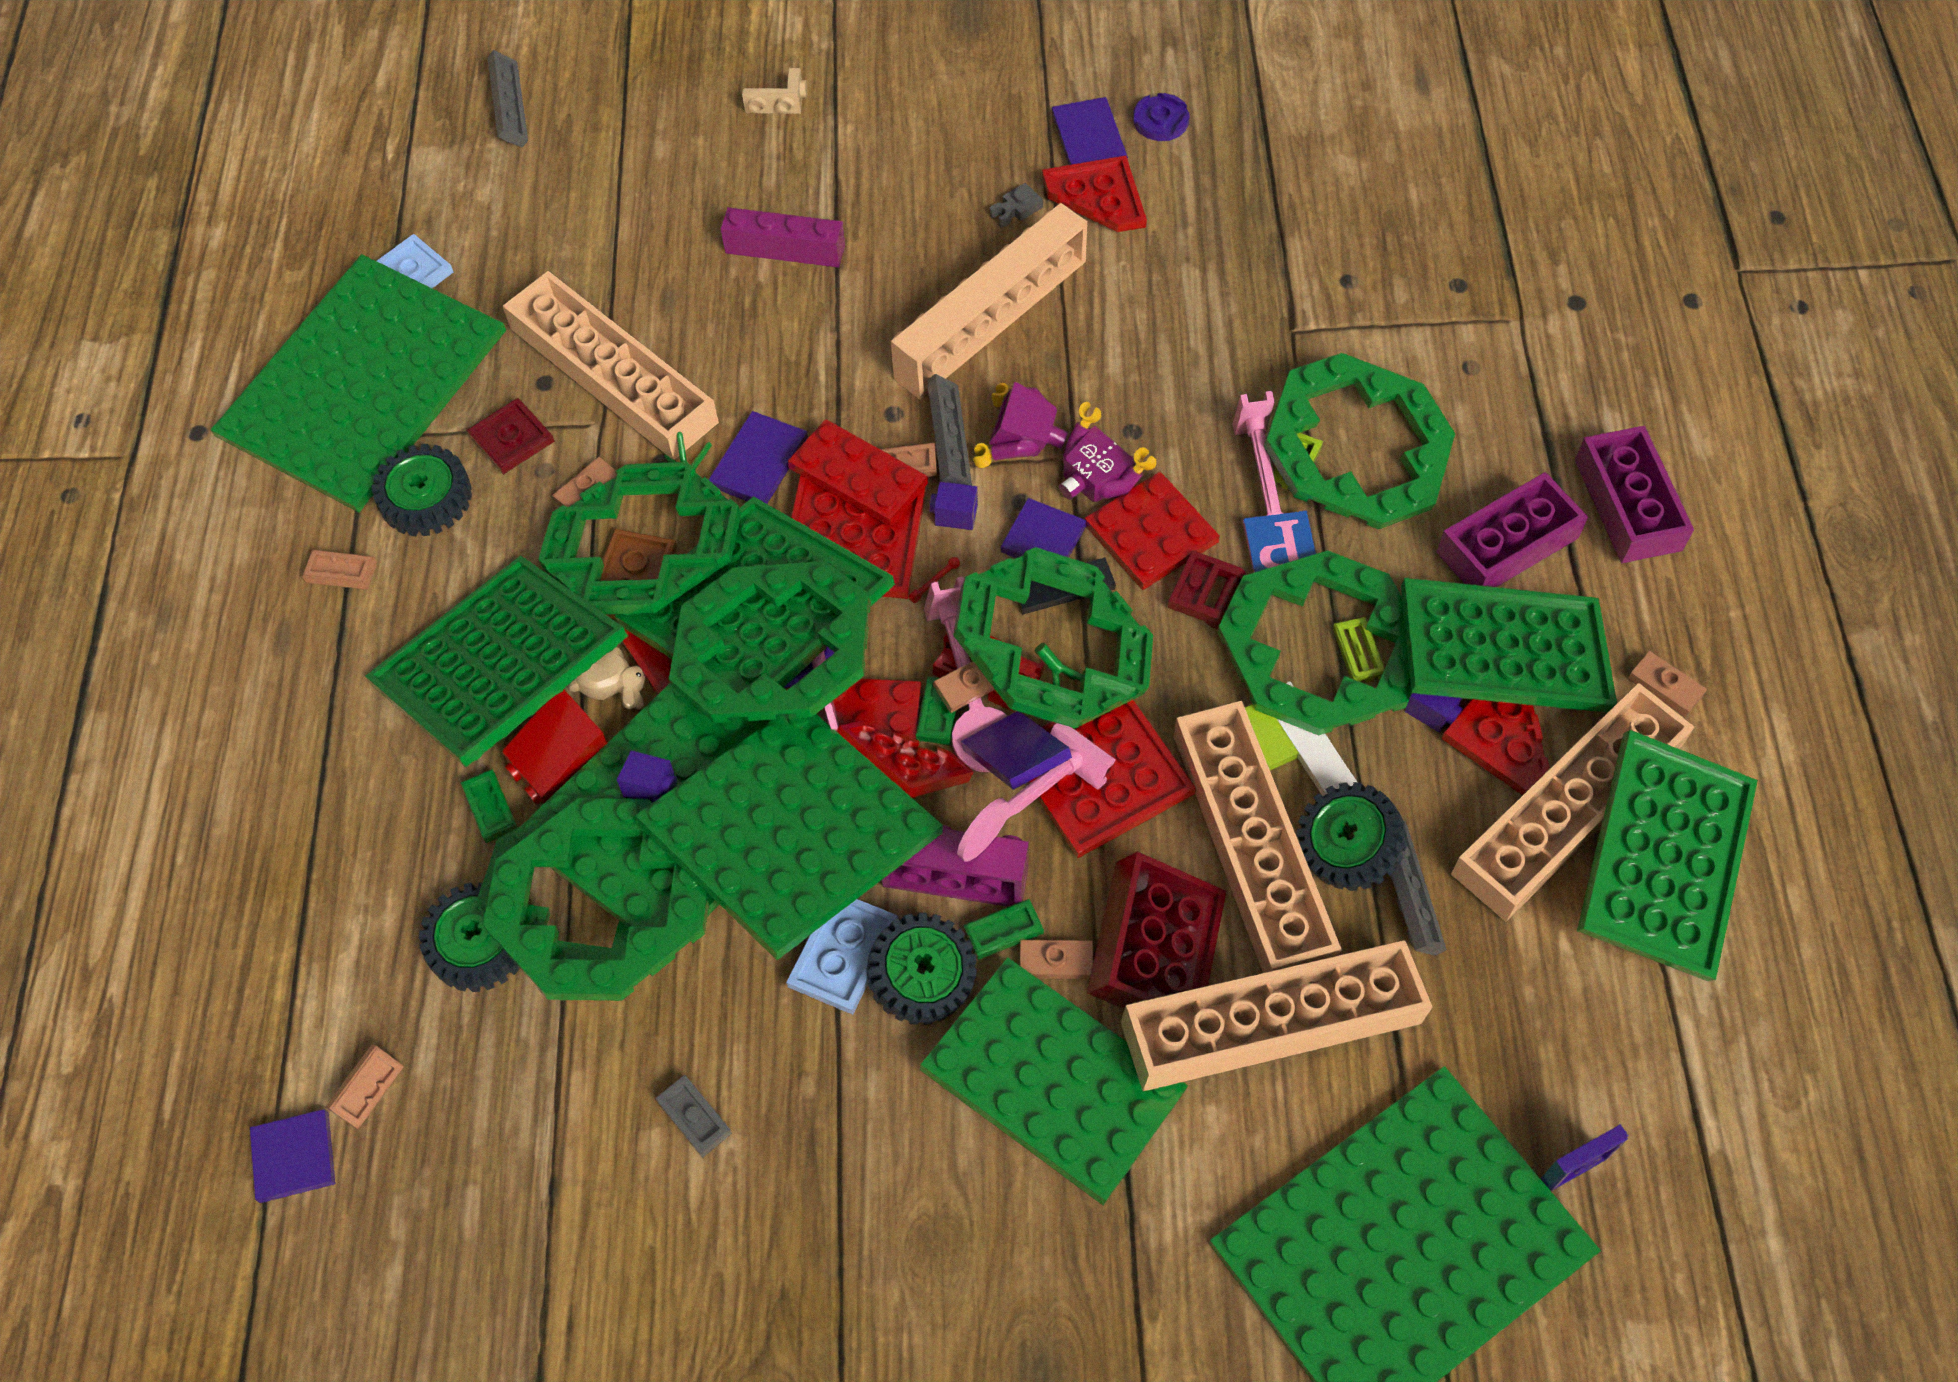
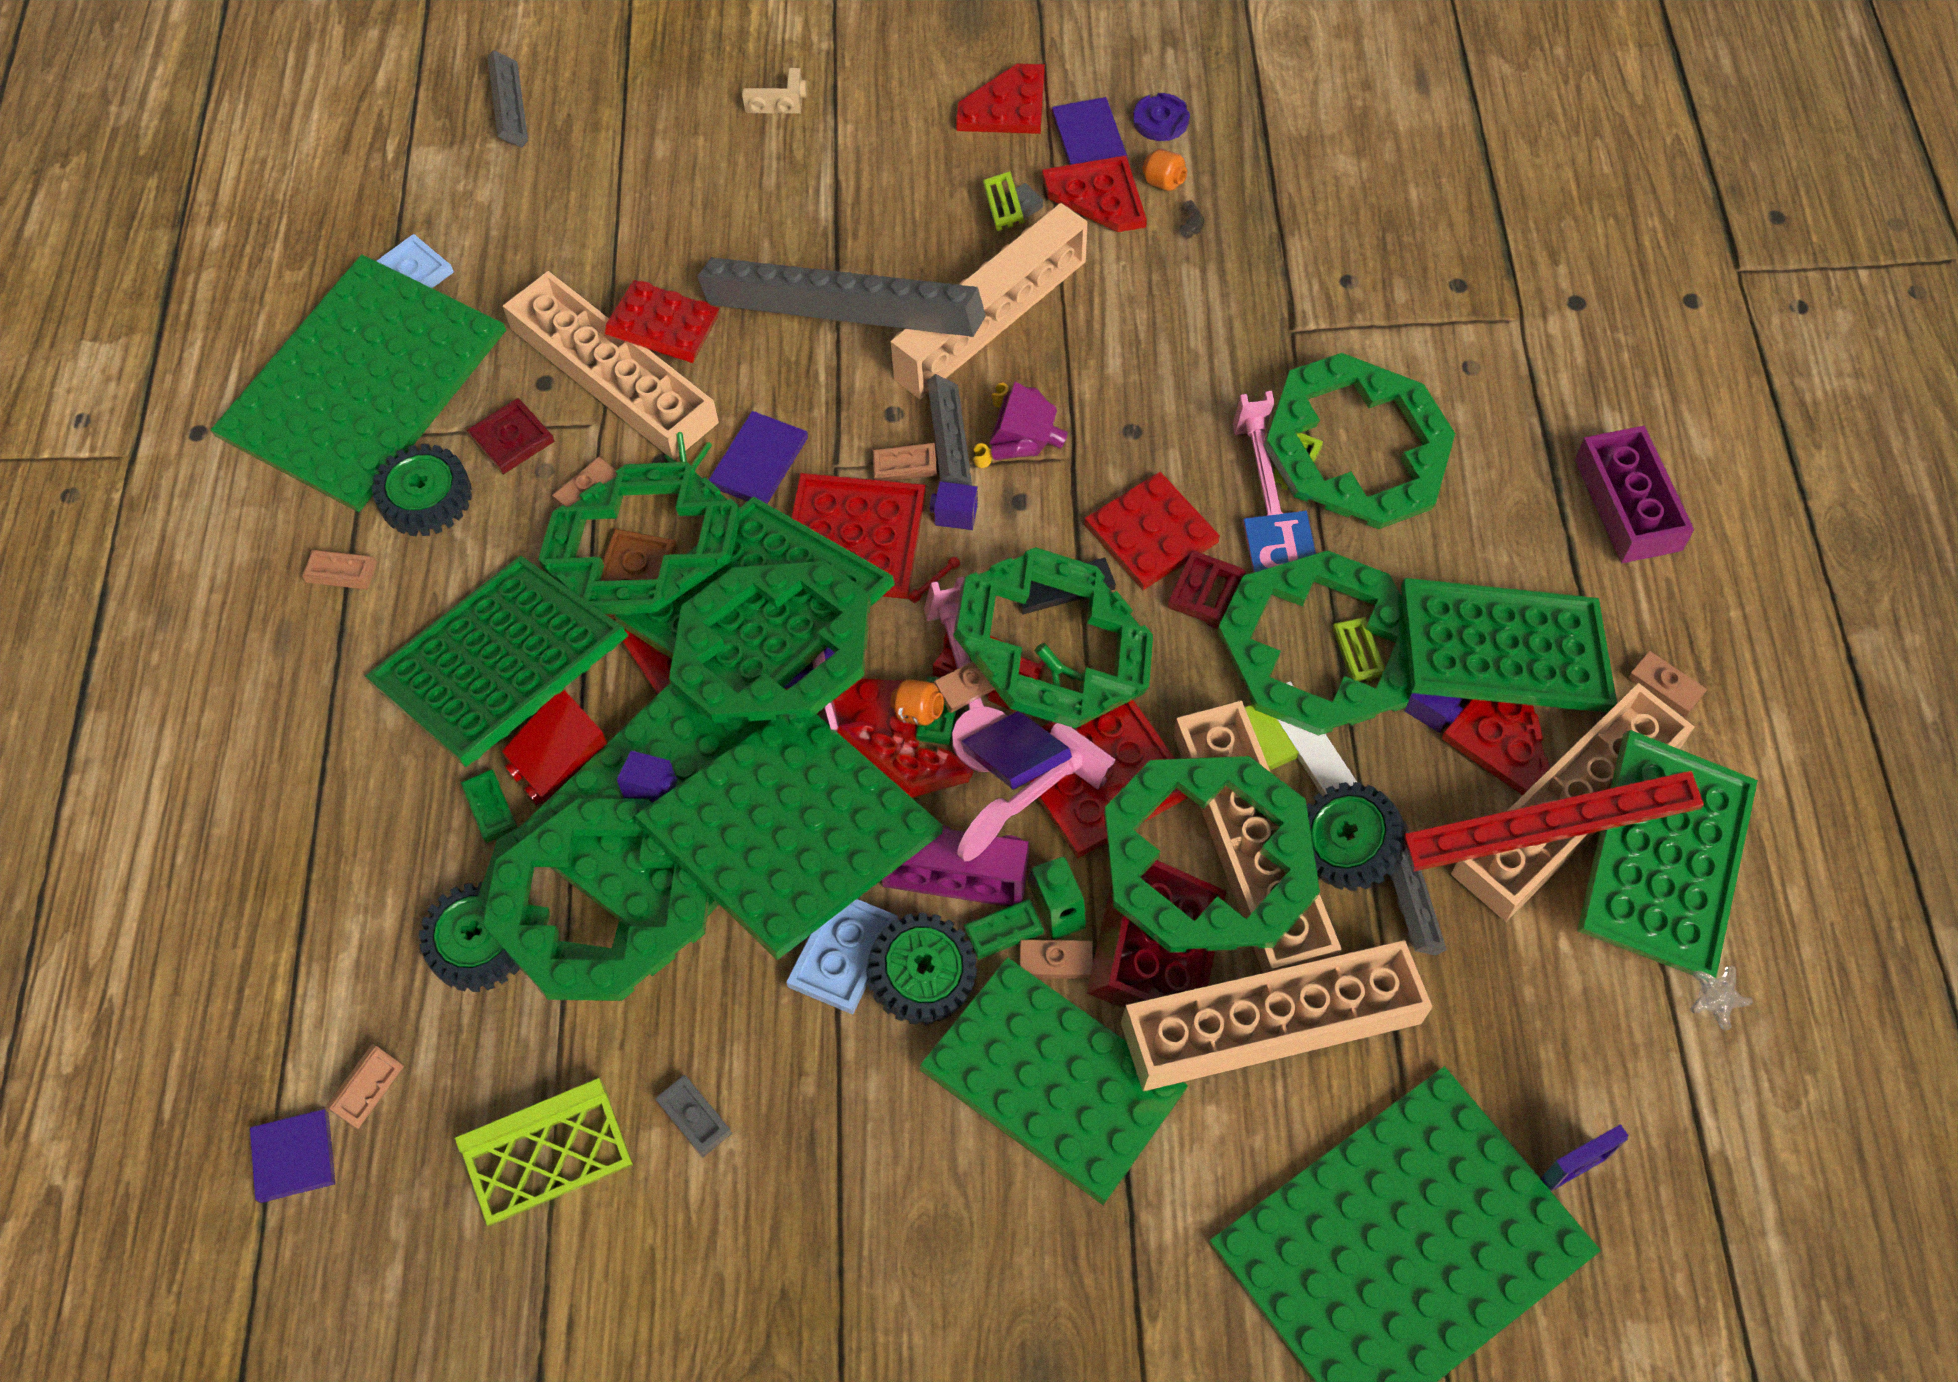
tan animal [568,647,645,711] -> none
magenta brick [721,207,845,268] -> none
red plate [788,419,928,527] -> none
dark purple tile [1001,498,1086,558] -> none
magenta torso [1059,402,1156,502] -> none
magenta brick [1437,472,1588,587] -> none
none -> lime fence [455,1078,633,1226]
none -> red plate [604,280,720,363]
none -> dark grey brick [697,257,986,337]
none -> orange head [891,679,944,726]
none -> red plate [956,63,1045,134]
none -> lime tile [983,171,1025,231]
none -> green torso [1028,856,1086,940]
none -> green plate [1104,756,1320,953]
none -> orange head [1143,149,1187,191]
none -> clear smoke arm [1179,200,1205,239]
none -> red plate [1404,771,1704,872]
none -> clear animal [1690,966,1753,1030]

